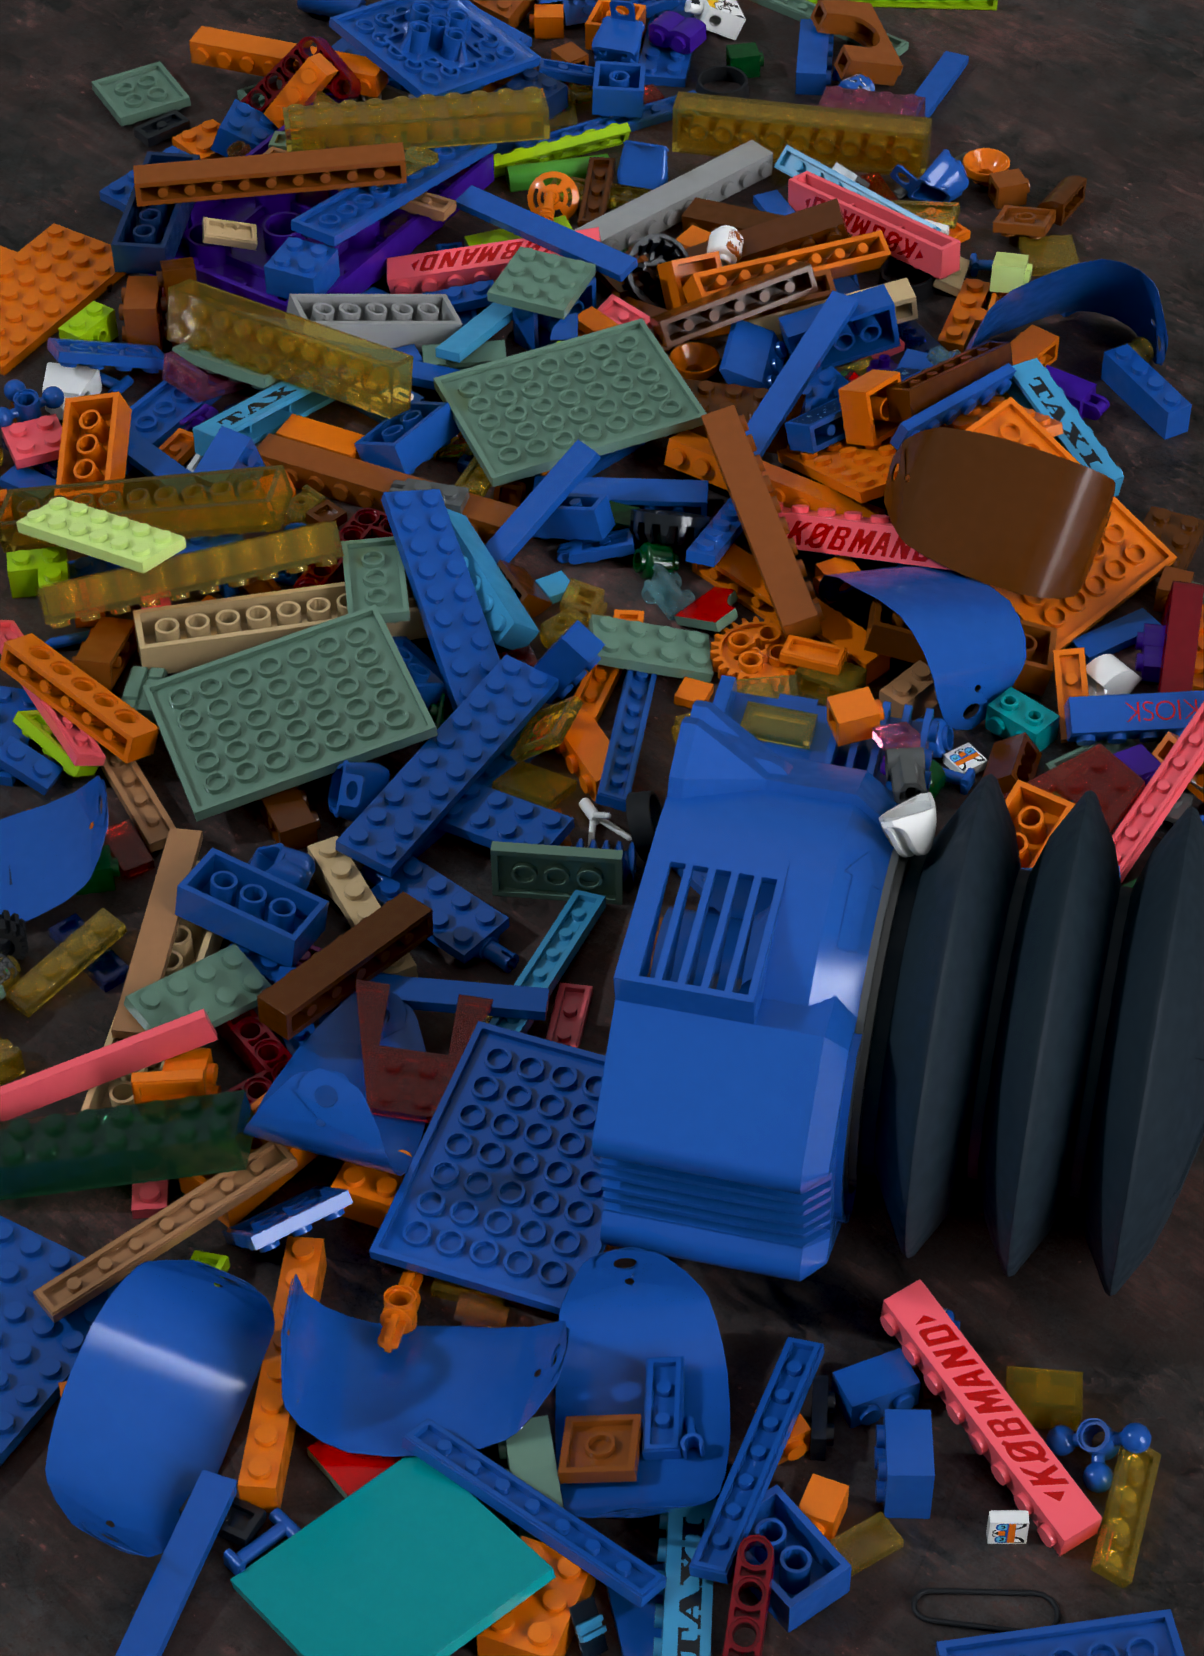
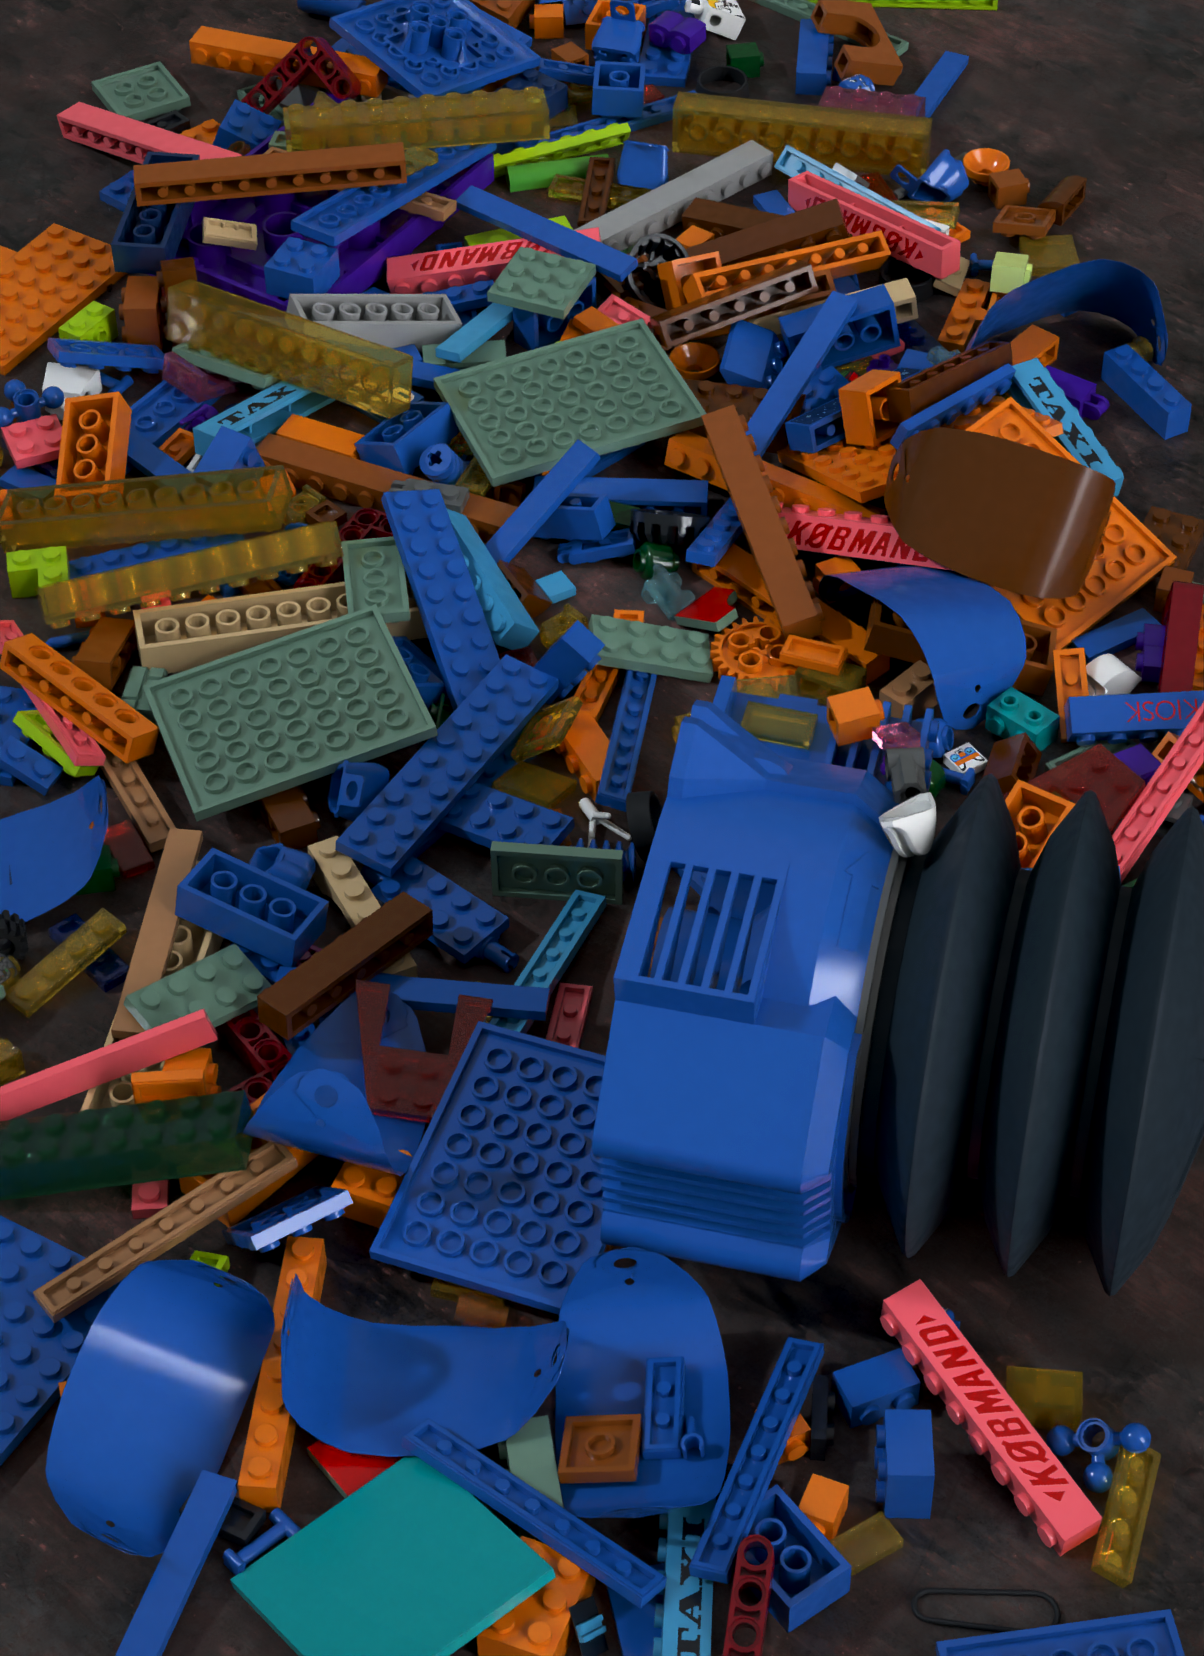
yellowish green plate [16,497,187,574] -> none
orange brick [263,53,338,128] -> none
orange axle [377,1270,423,1353] -> none
orange dish [527,171,579,221] -> none
blue tile [550,313,578,342] -> none
clear yellow brick [560,578,608,624] -> none
orange tile [674,677,714,709] -> none
white head [707,225,744,267] -> none
tile [986,1510,1029,1544] -> none
none -> coral brick [56,102,242,164]
none -> blue piece [419,443,472,488]

